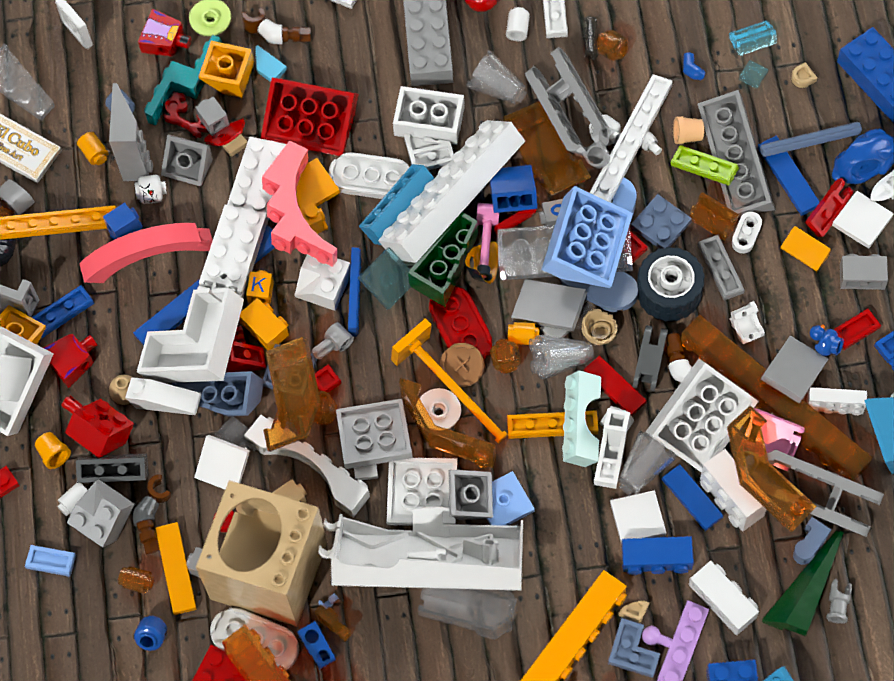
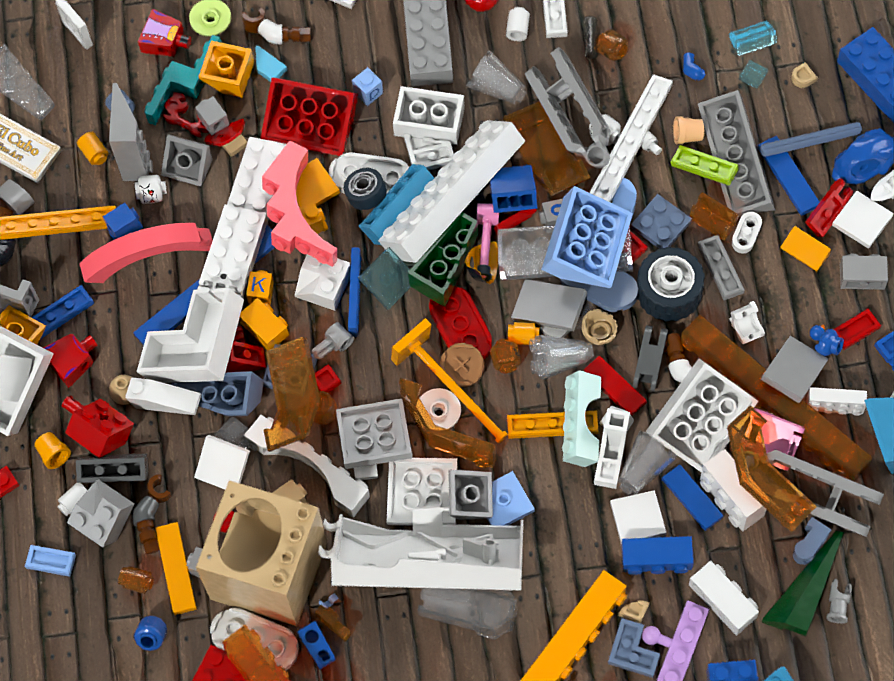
none -> black wheel [343,168,387,210]
none -> light blue brick [352,68,383,106]

